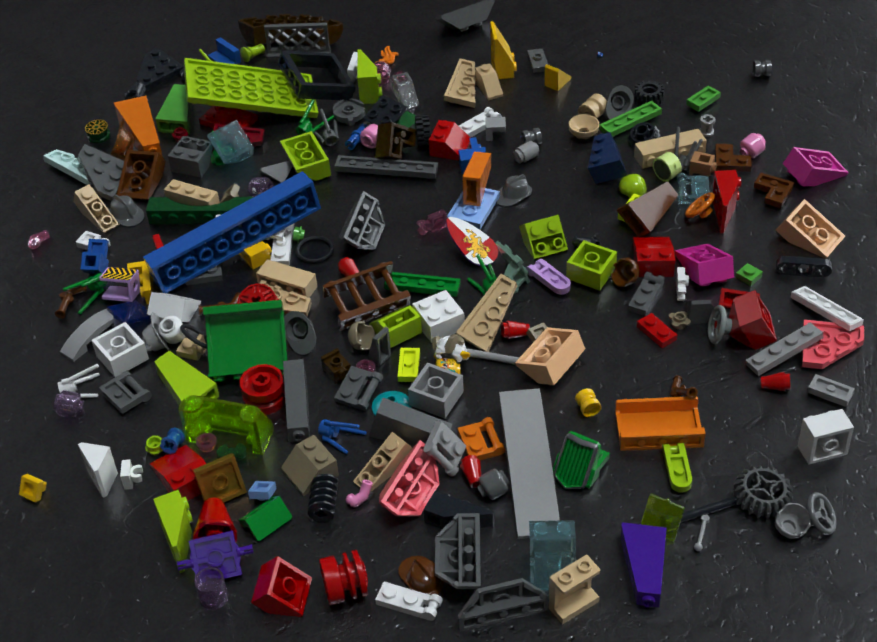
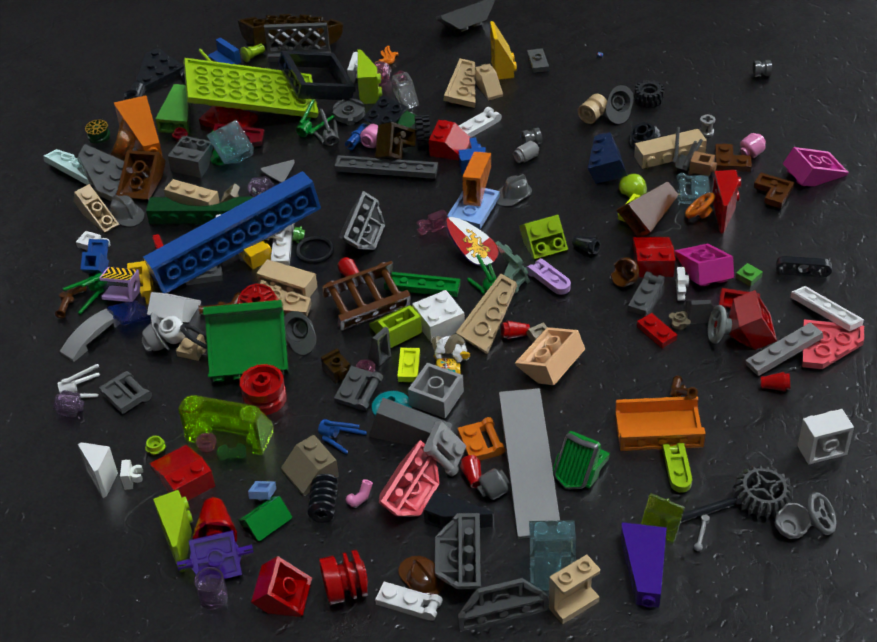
yellow tile [19,474,47,502] -> none
clear pink arm [28,230,50,249] -> none
white brick [91,322,149,377] -> none
lime slope [154,351,219,420] -> none
blue bush [160,427,185,454] -> none
pearl gold plate [193,453,247,502] -> none
lime slope [280,131,331,181] -> none
dark grey slope [283,359,310,442] -> none
dark tan hair [348,321,375,351] -> none
tan slope [353,432,412,492] -> none
light grey bar [466,348,520,365] -> none
light grey panel [485,117,506,141] -> none
yellow slope [545,64,571,91] -> none
lime brick [566,240,617,291] -> none
tan piece [569,114,599,139] -> none
yellow wheel [575,388,601,417] -> none
bright green plate [599,101,662,137] -> none
yellowish green piece [653,152,682,182] -> none
bright green plate [686,86,721,112] -> none
light nougat slope [776,199,845,259] -> none
light grey plate [807,374,855,407] -> none

